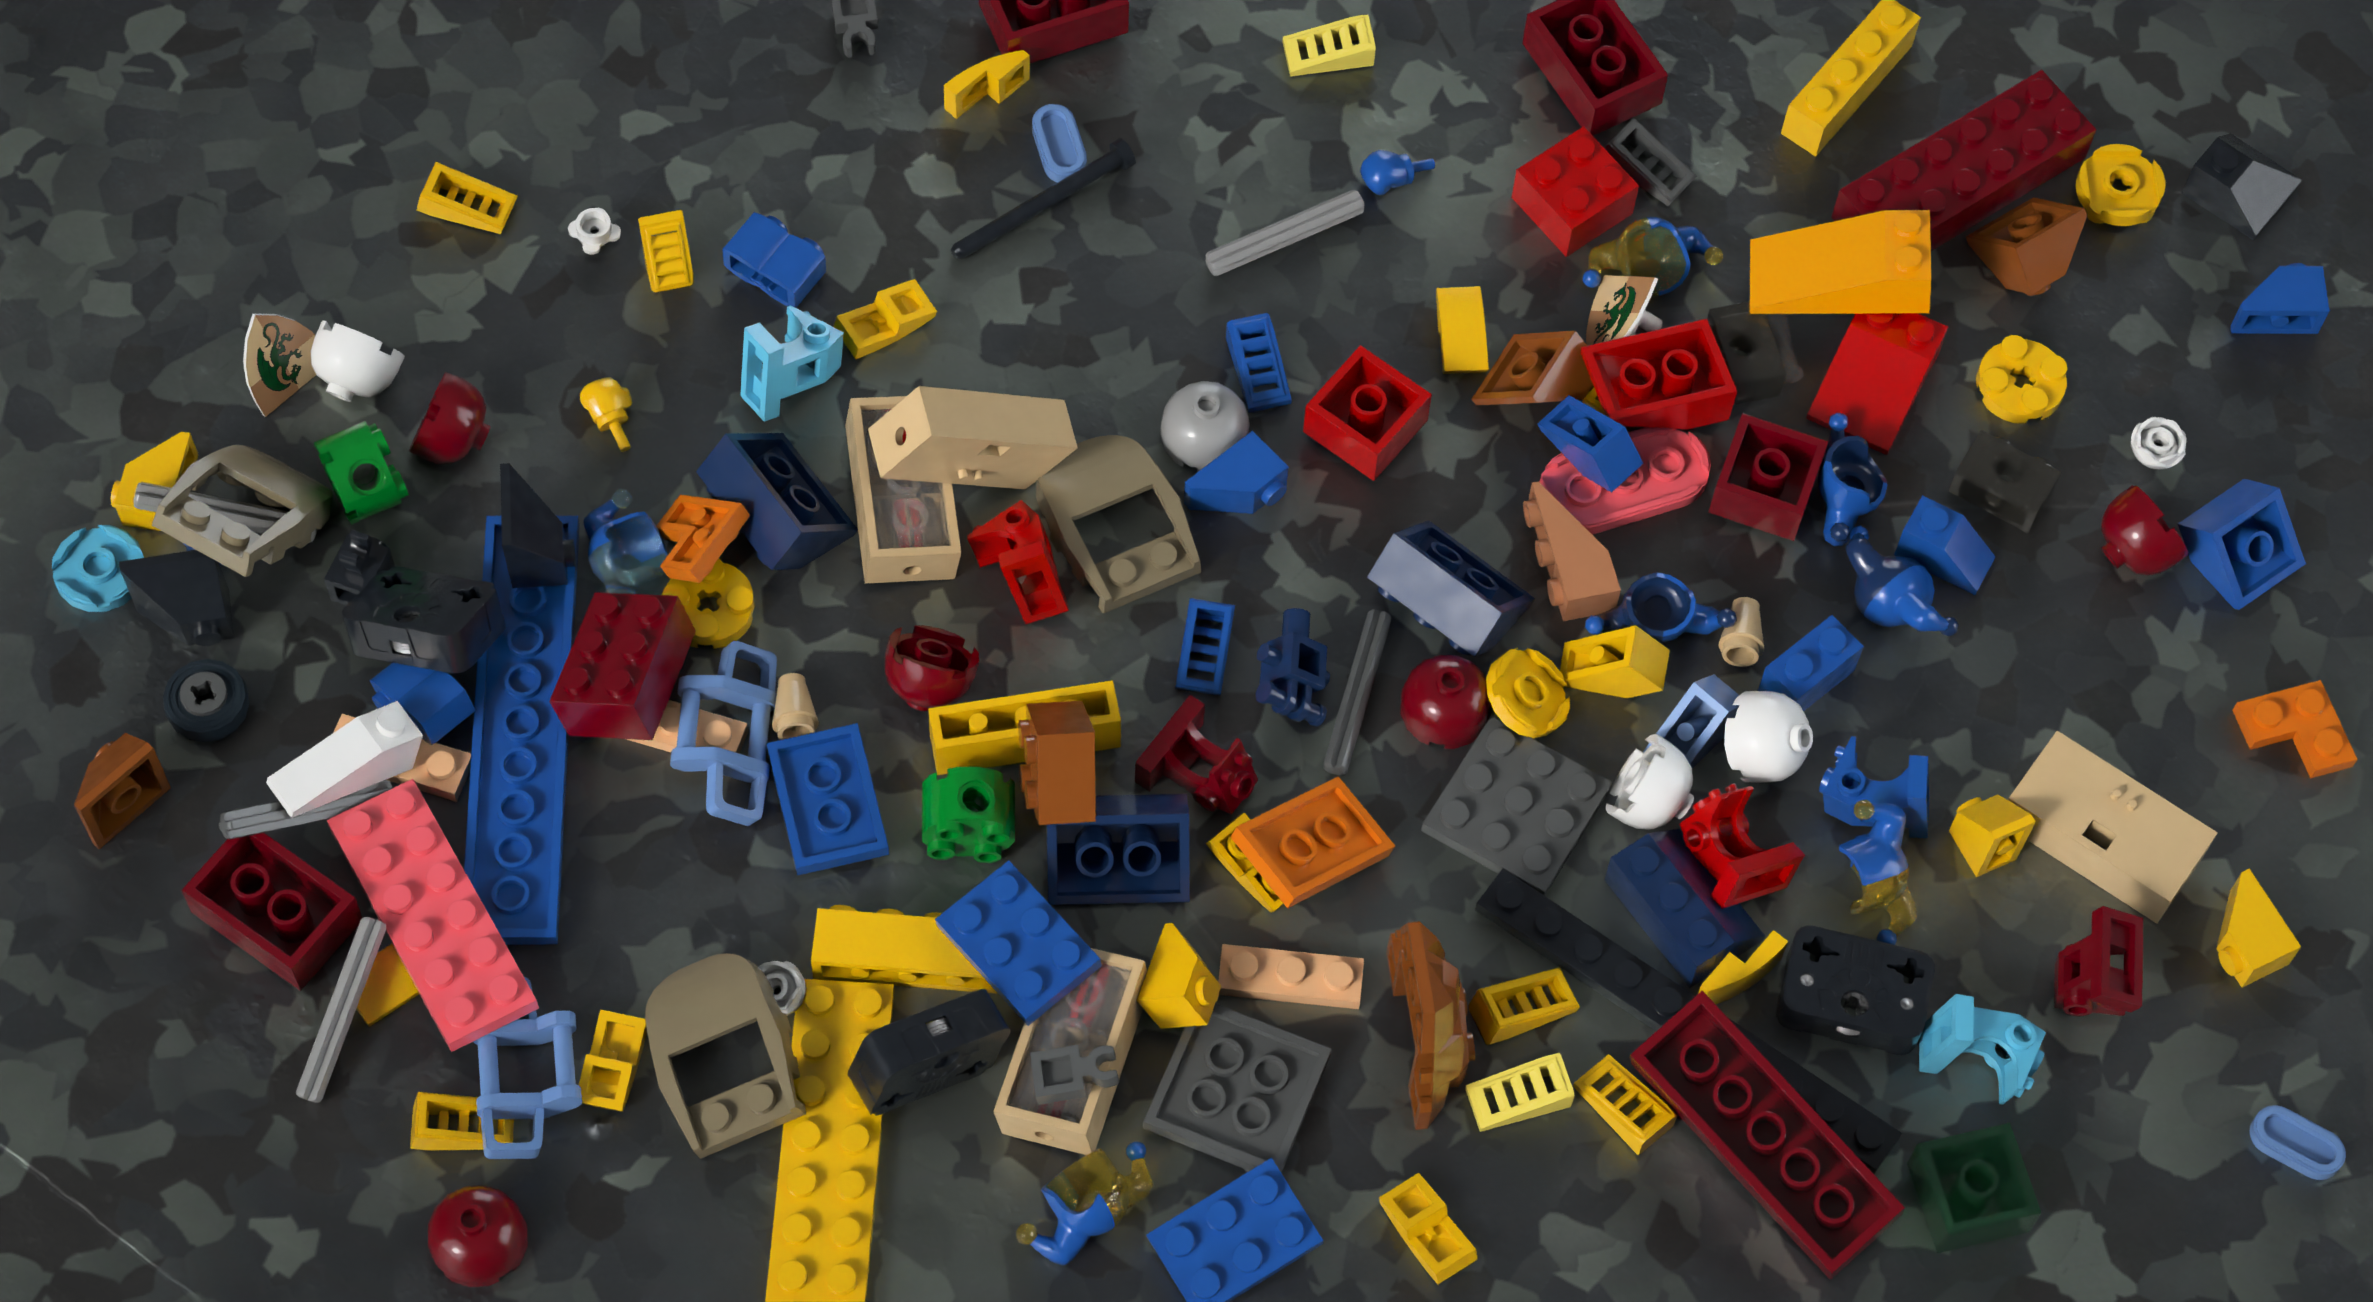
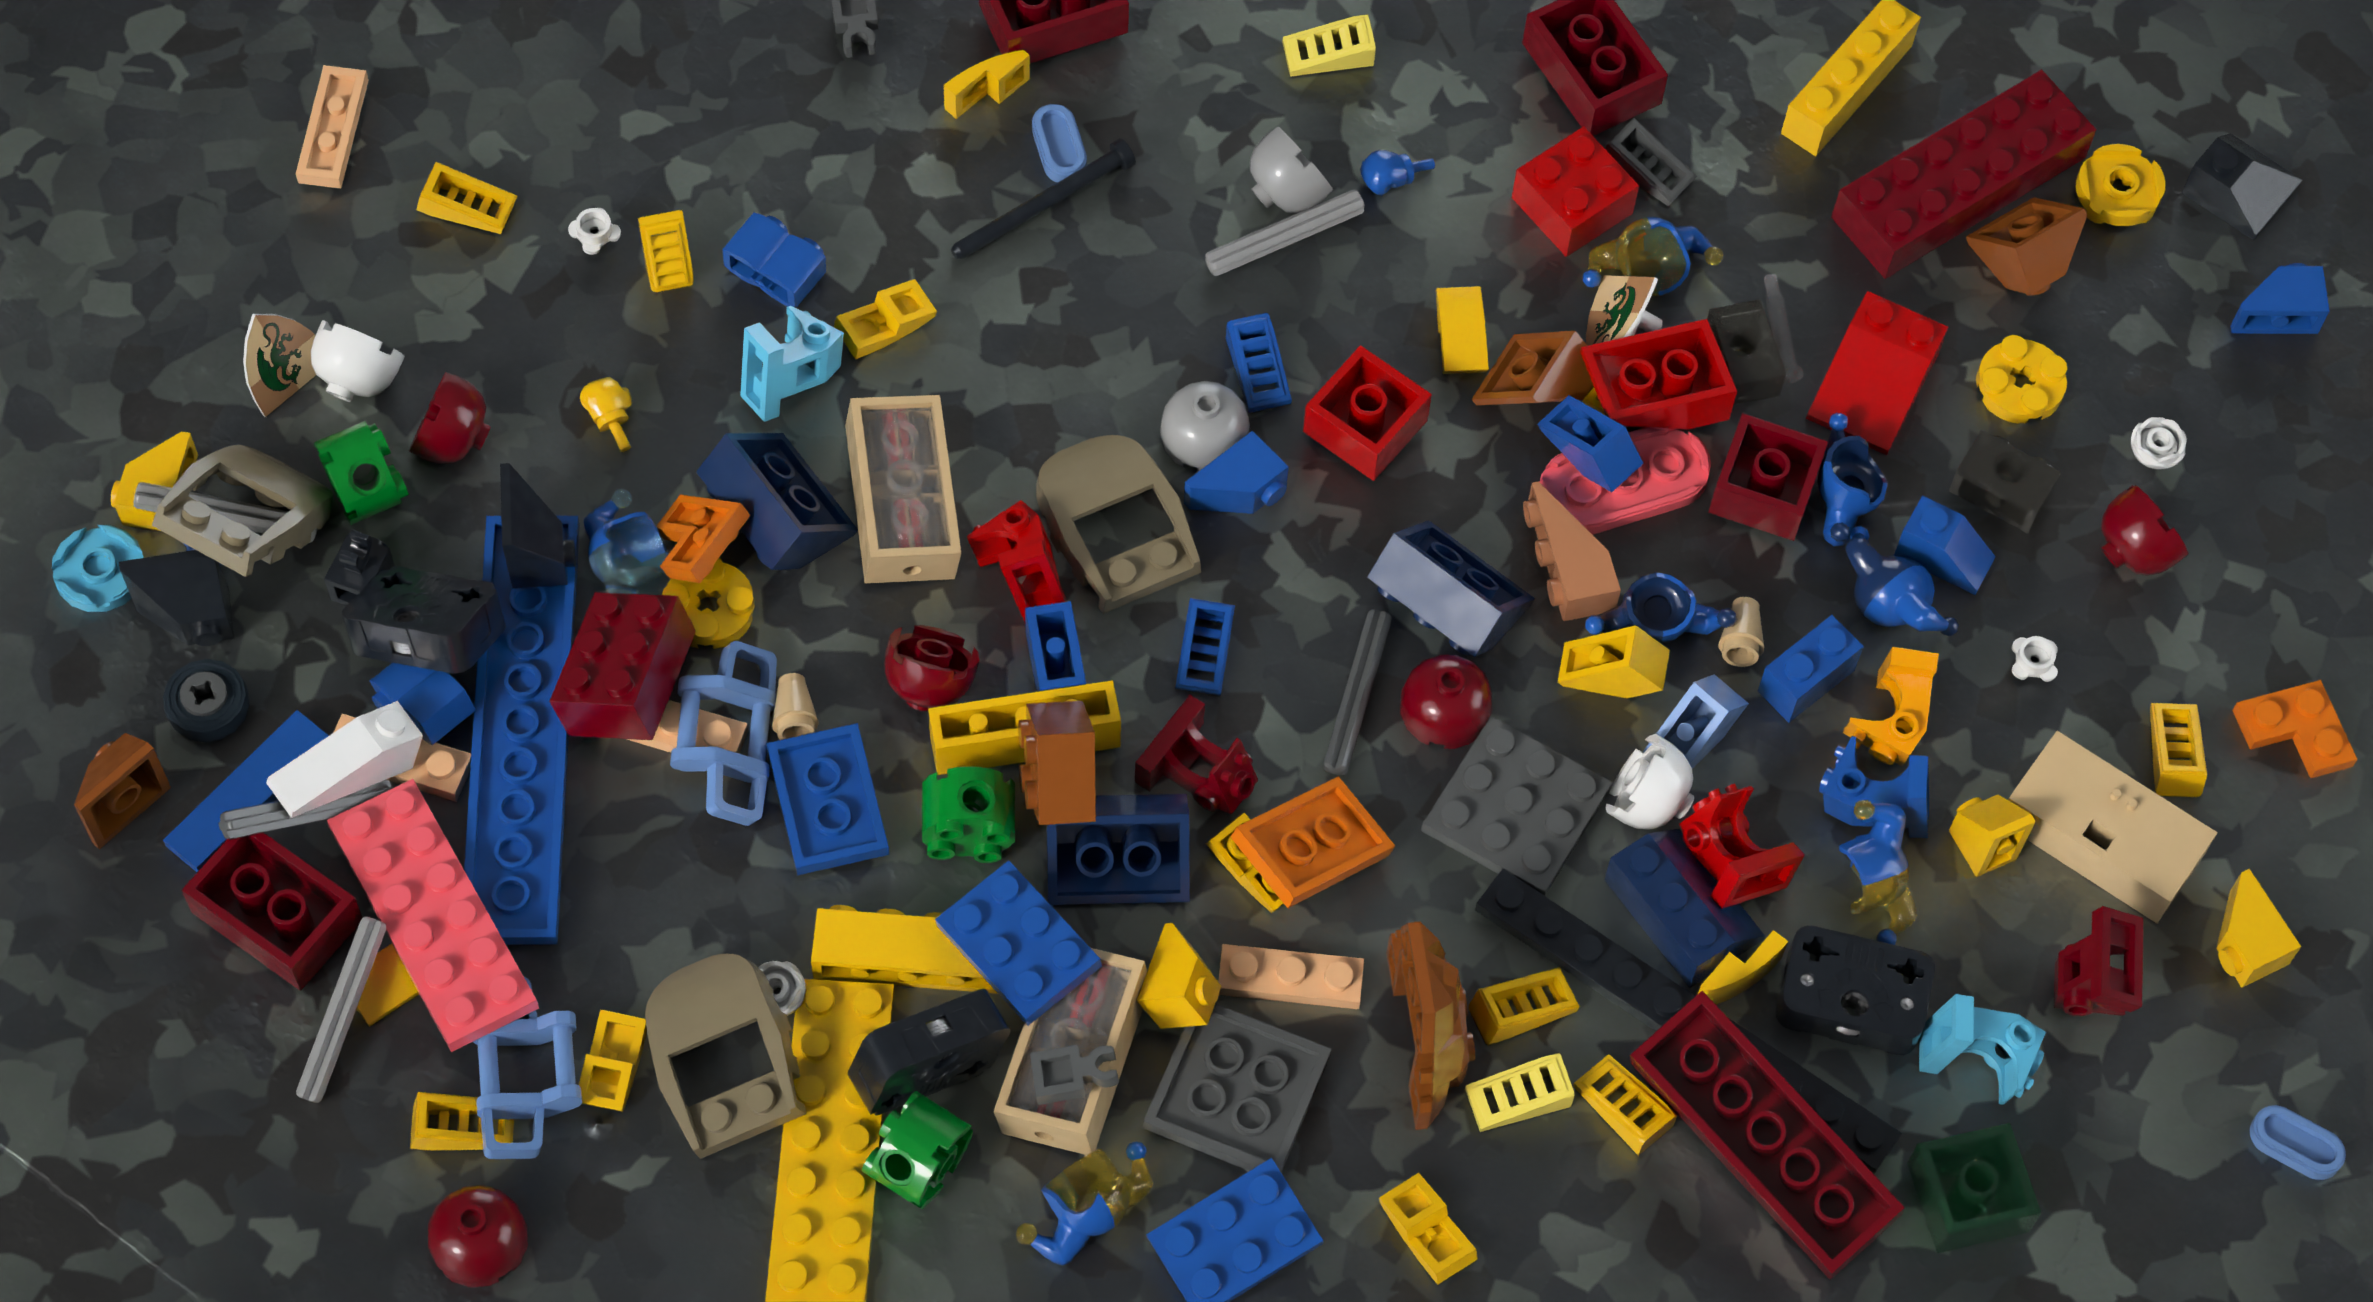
tan brick [868,386,1078,490] -> none
dark blue piece [1256,608,1330,727] -> none
yellow tile [1486,648,1570,738] -> none
white cylinder [1724,691,1813,783] -> none
light orange slope [1750,210,1931,314] -> none
blue slope [2177,479,2306,610] -> none
none -> blue tile [163,710,329,872]
none -> light nougat plate [296,65,369,189]
none -> green brick [862,1091,973,1209]
none -> blue brick [1025,601,1086,692]
none -> light grey cylinder [1250,126,1333,213]
none -> light orange tile [1843,647,1939,766]
none -> white plate [2012,636,2058,682]
none -> yellow slope [2150,703,2207,797]

